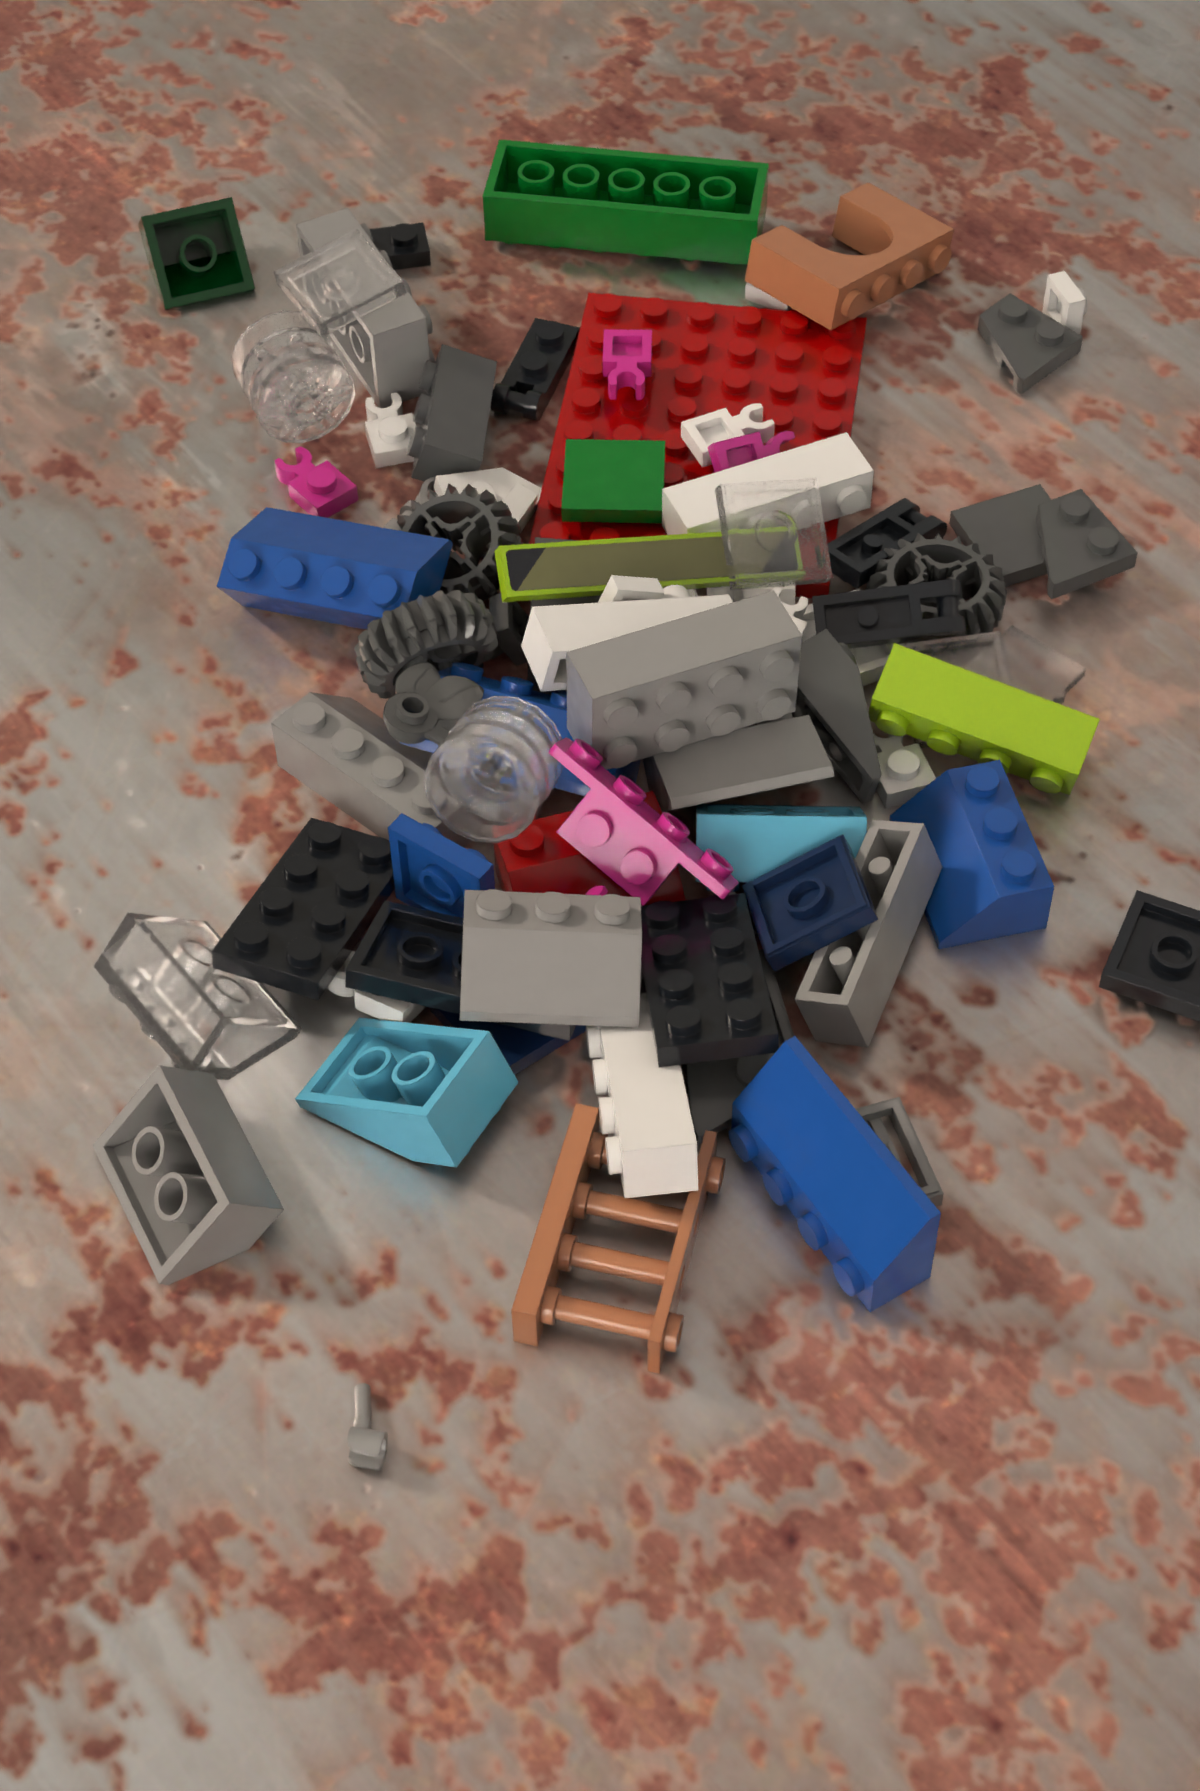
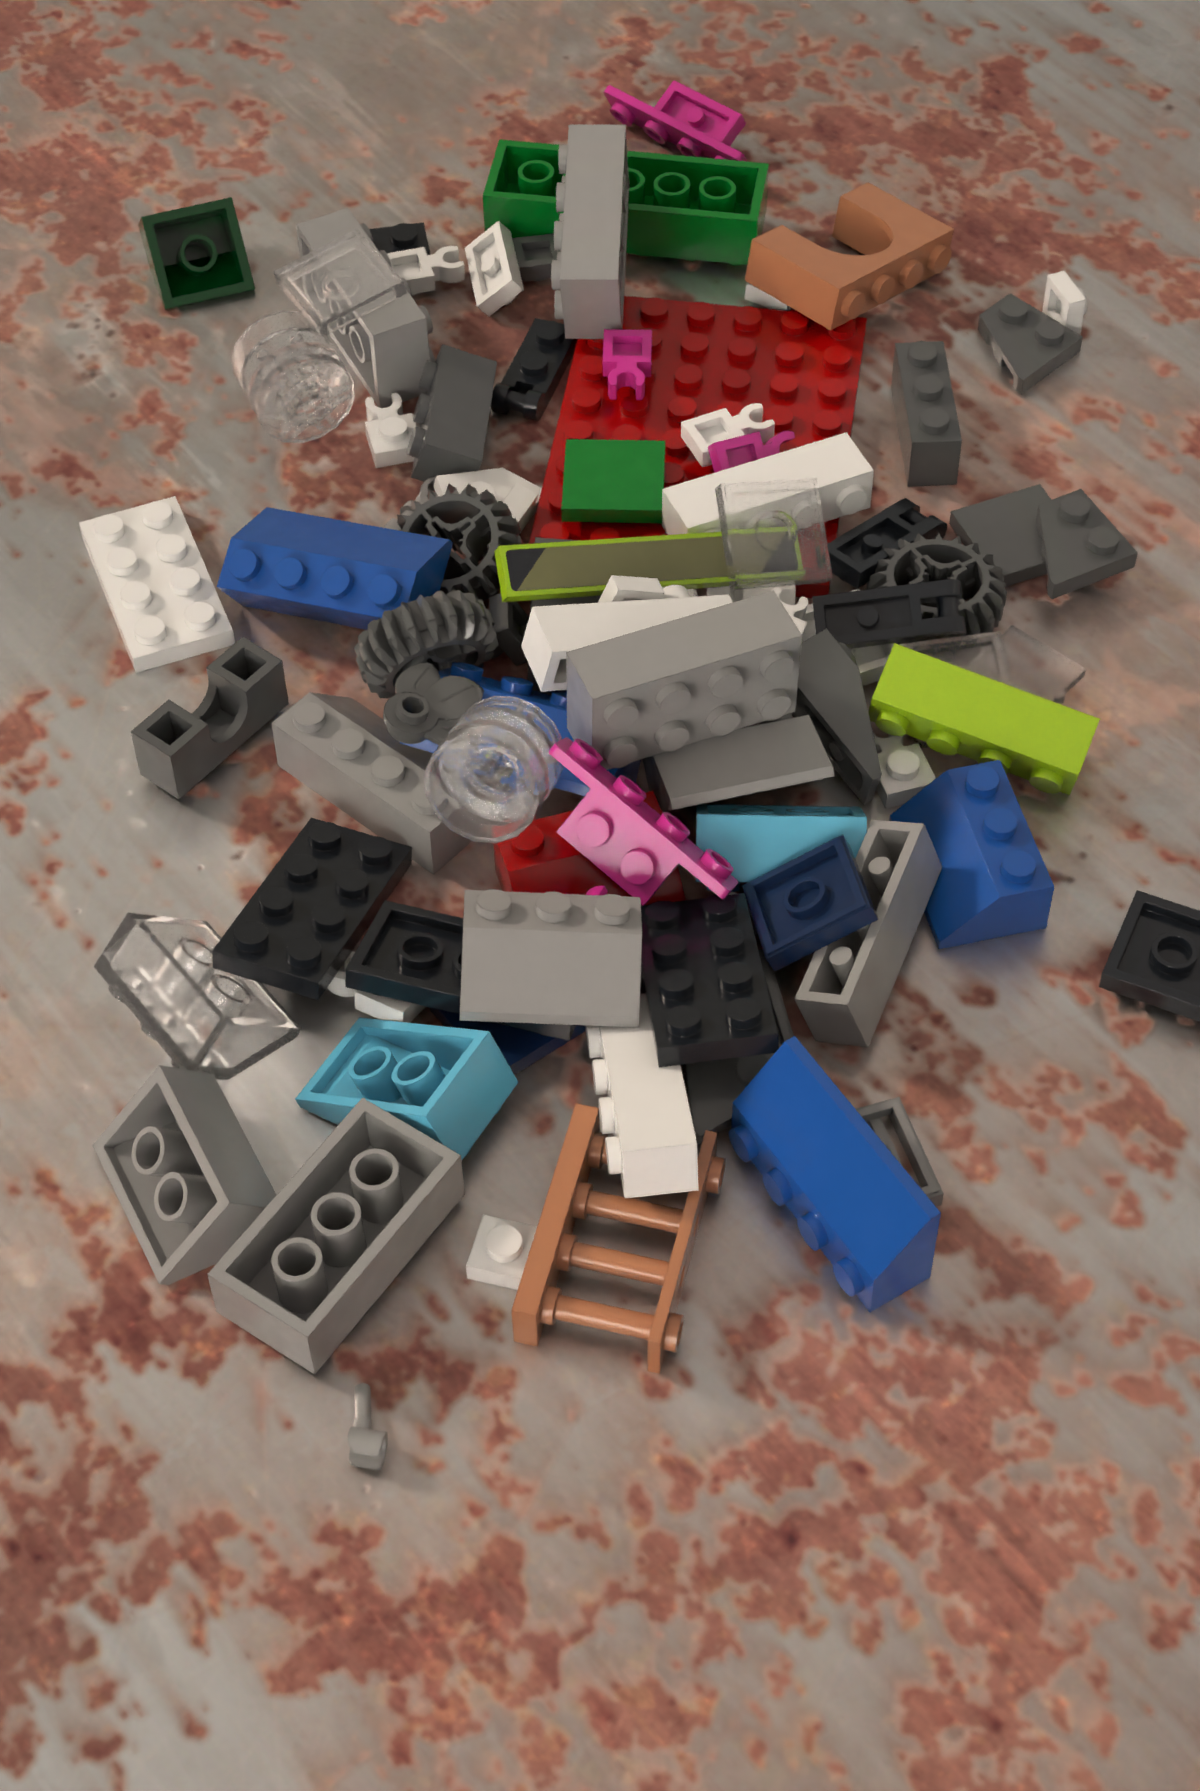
dark pink plate [274,446,358,518] -> none
blue plate [388,813,495,918] -> none
none -> white plate [79,496,235,673]
none -> dark grey arch [131,637,289,799]
none -> light grey brick [207,1098,465,1375]
none -> white plate [387,246,465,295]
none -> white plate [465,221,524,317]
none -> white plate [466,1214,537,1290]
none -> dark grey plate [512,234,558,282]
none -> light grey brick [551,124,629,339]
none -> dark pink bracket [603,80,747,161]
none -> dark grey brick [891,341,962,487]

